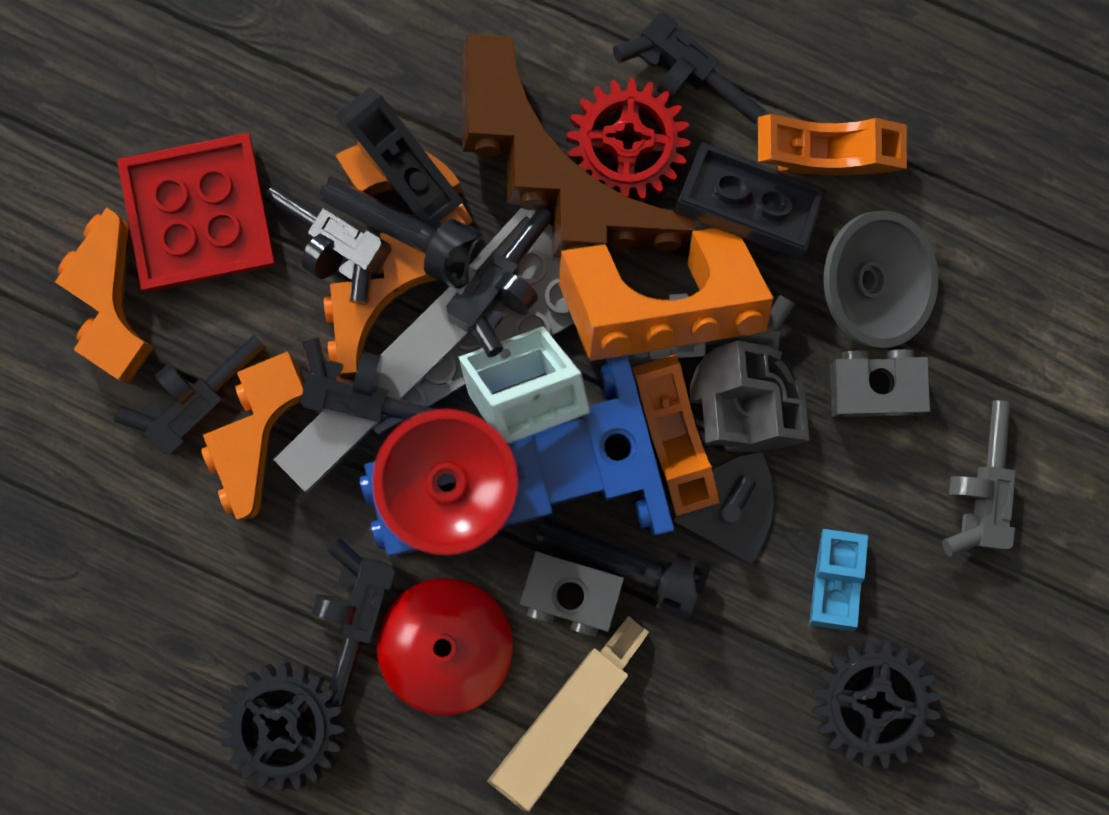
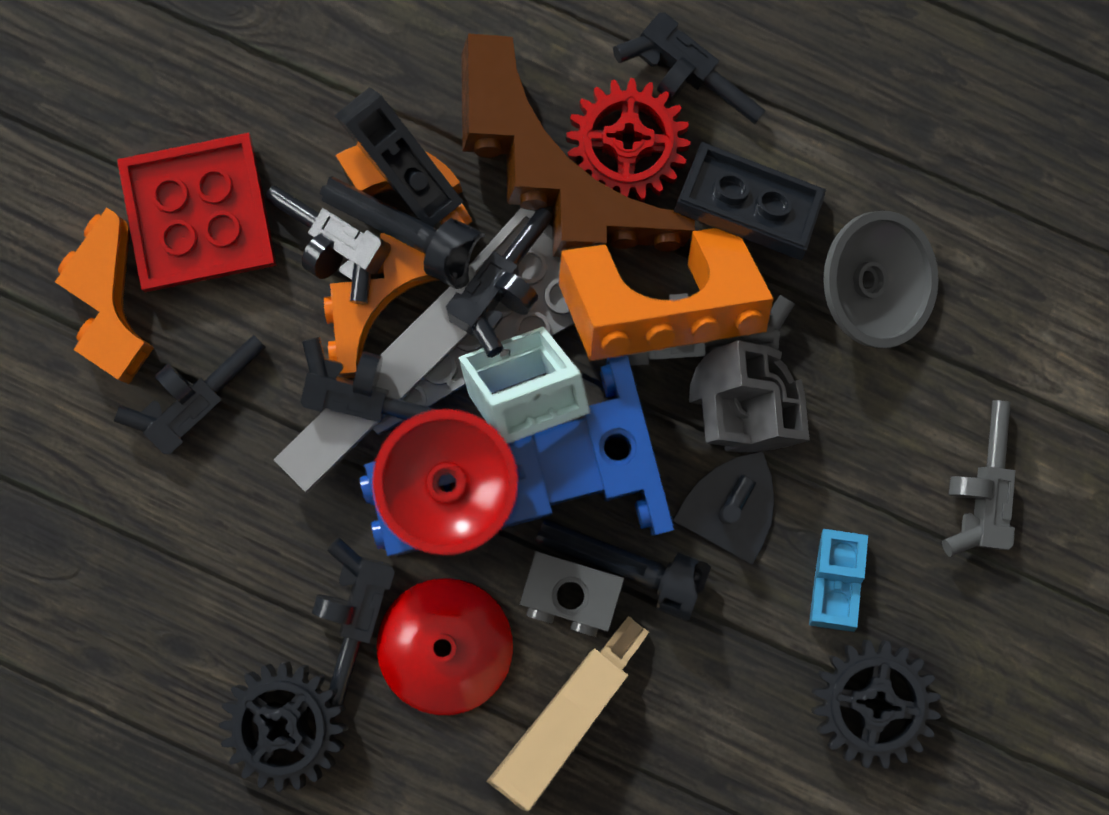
orange arch [201,352,305,521] -> none
orange arch [632,354,720,516] -> none
orange arch [758,114,907,176] -> none
dark grey brick [830,349,930,418] -> none

